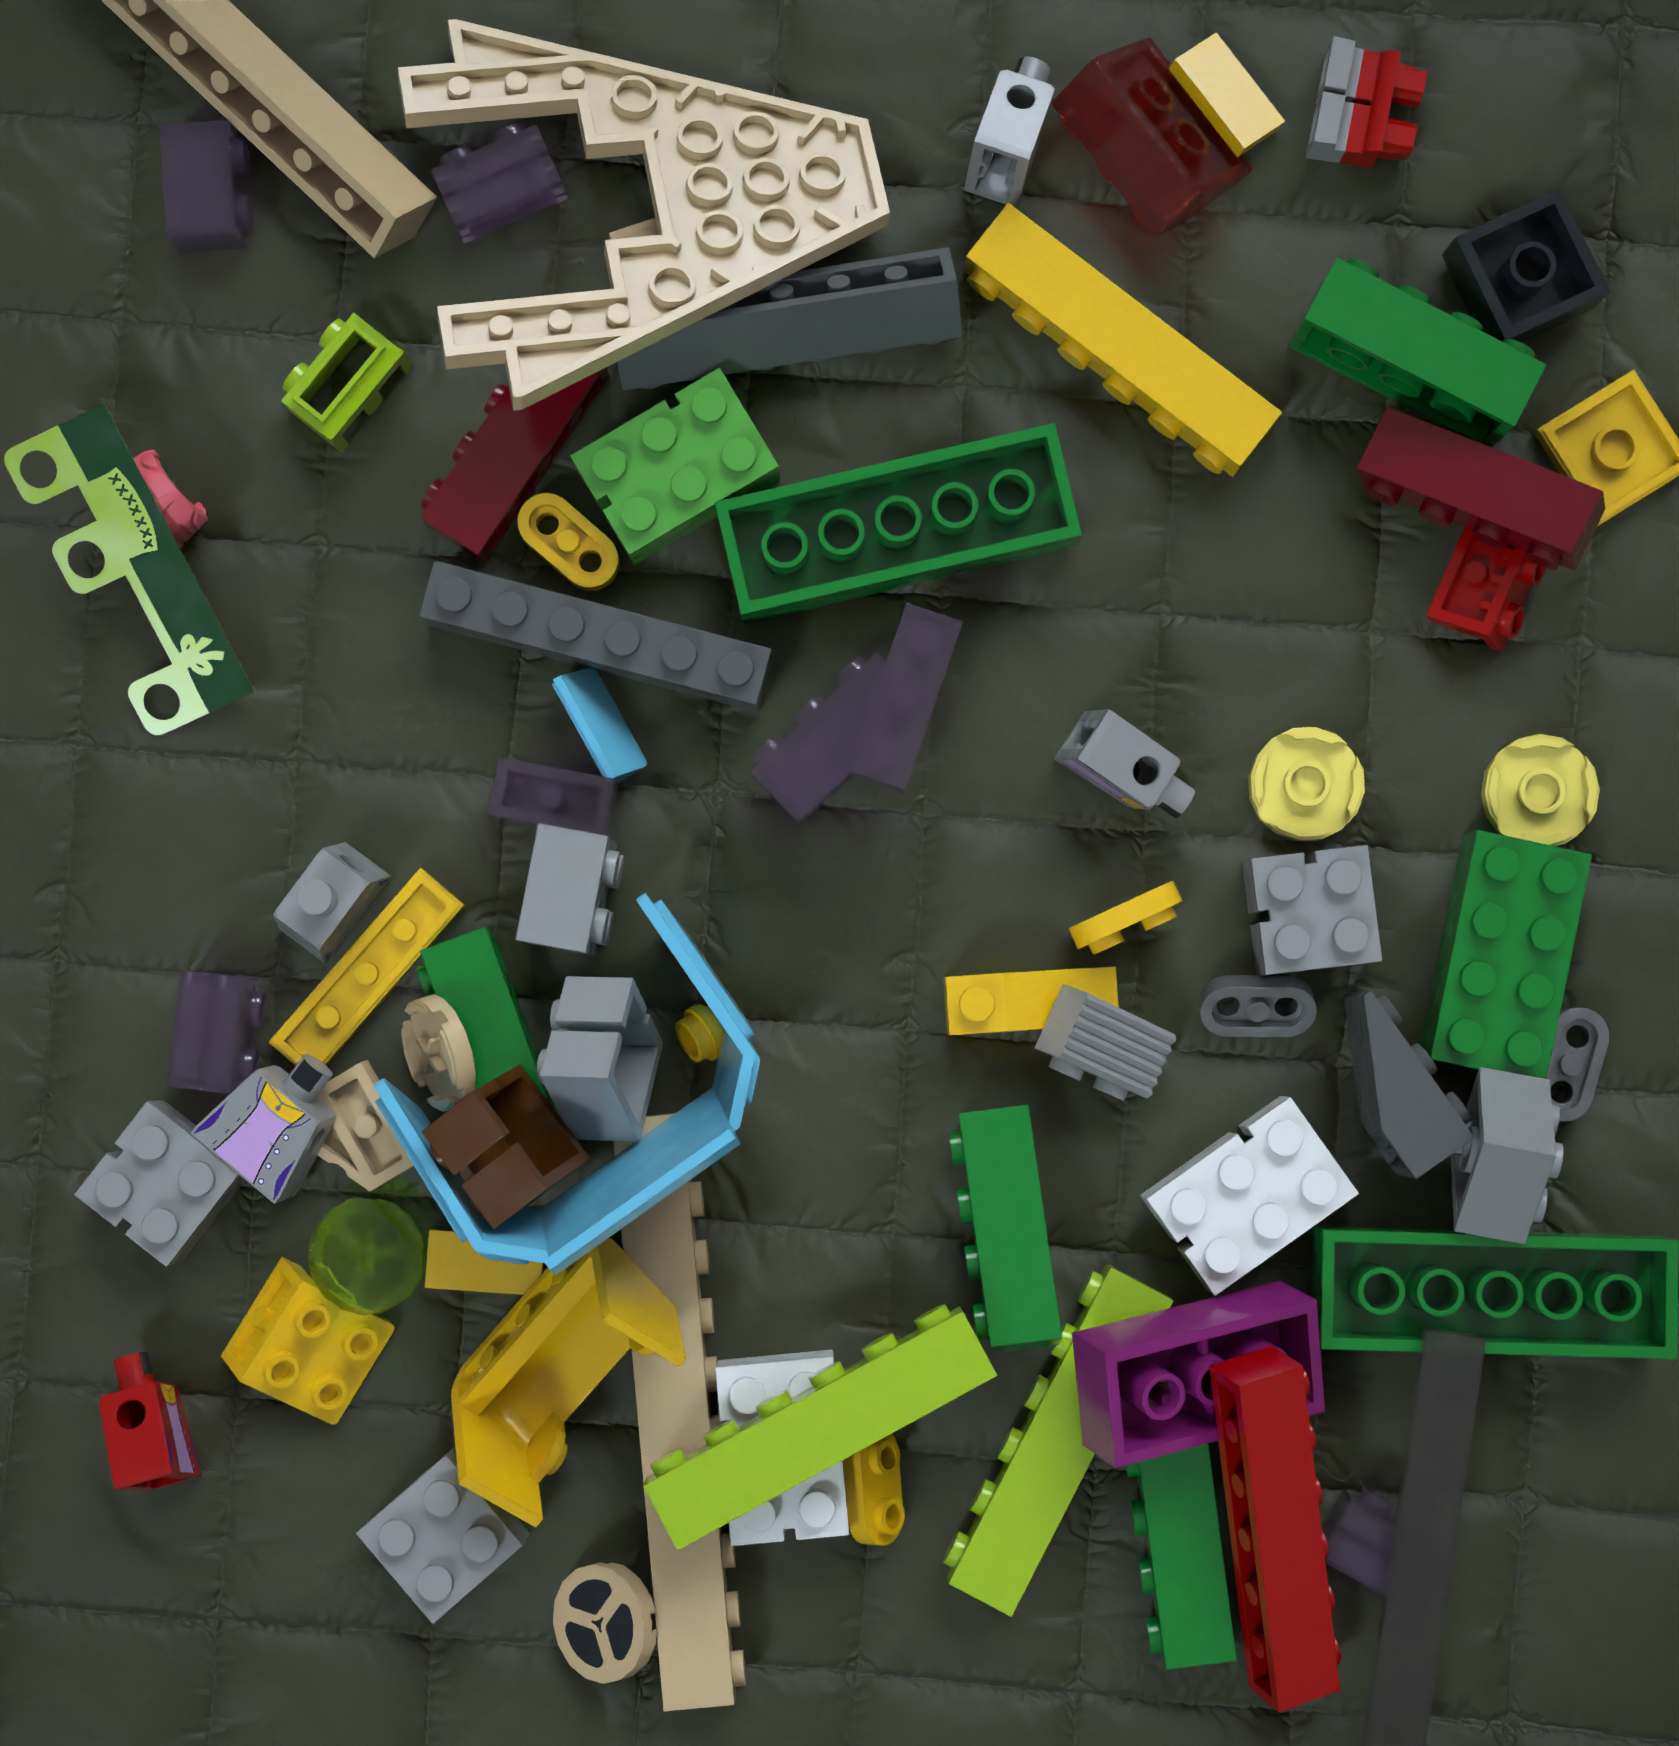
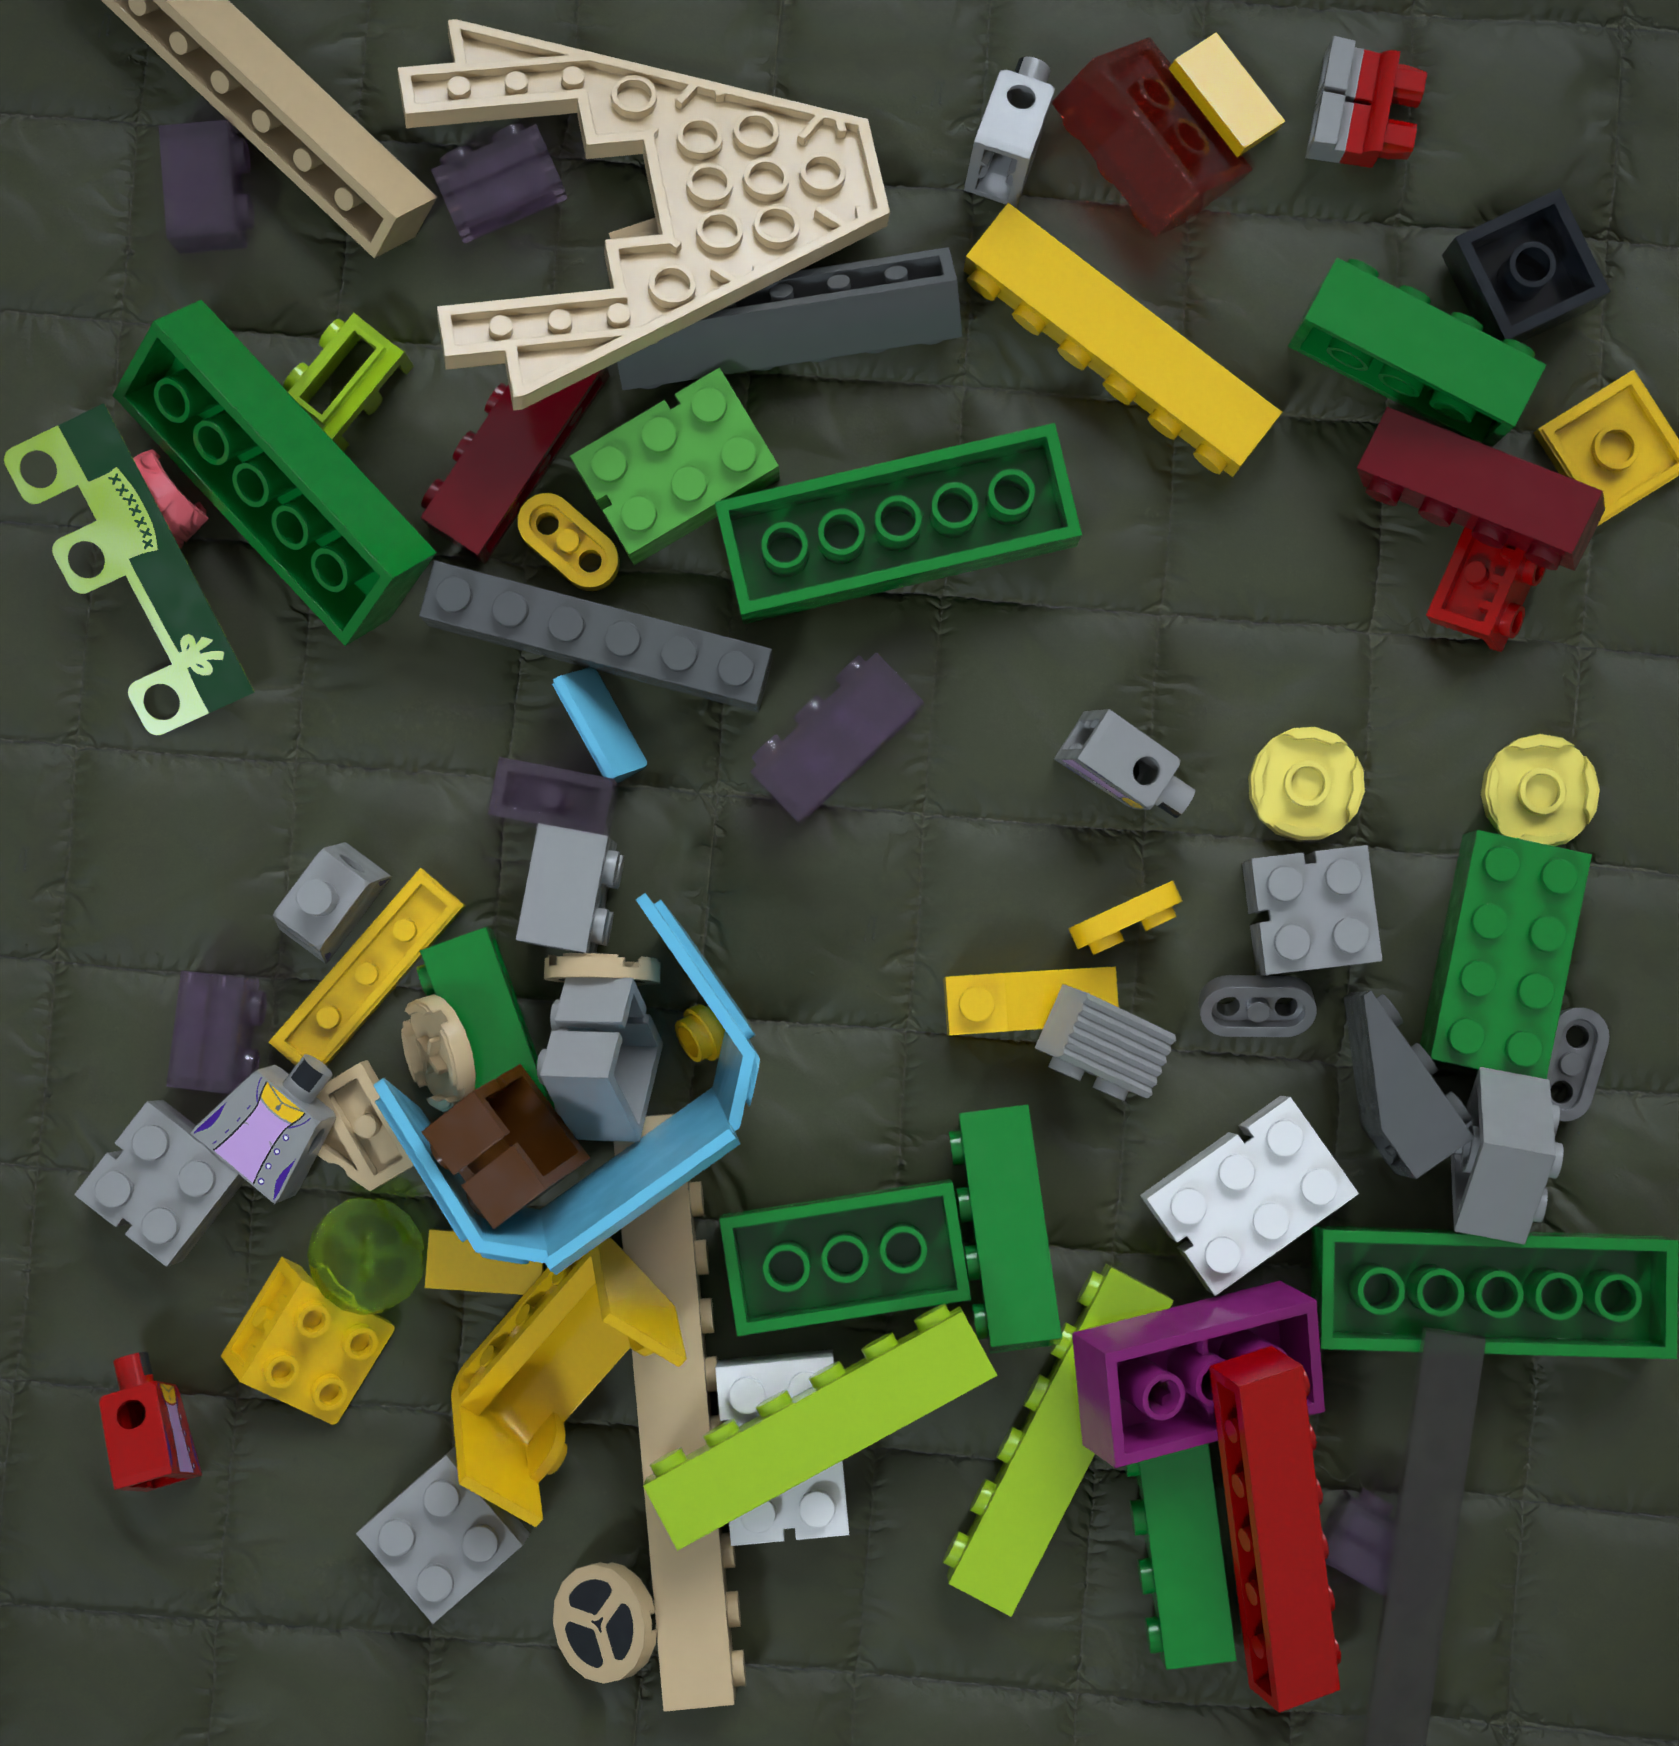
yellow plate [843,1434,905,1546] -> none
clear purple brick [849,603,963,796] -> none
none -> green brick [112,299,437,646]
none -> tan tile [544,953,661,986]
none -> green brick [719,1179,971,1336]

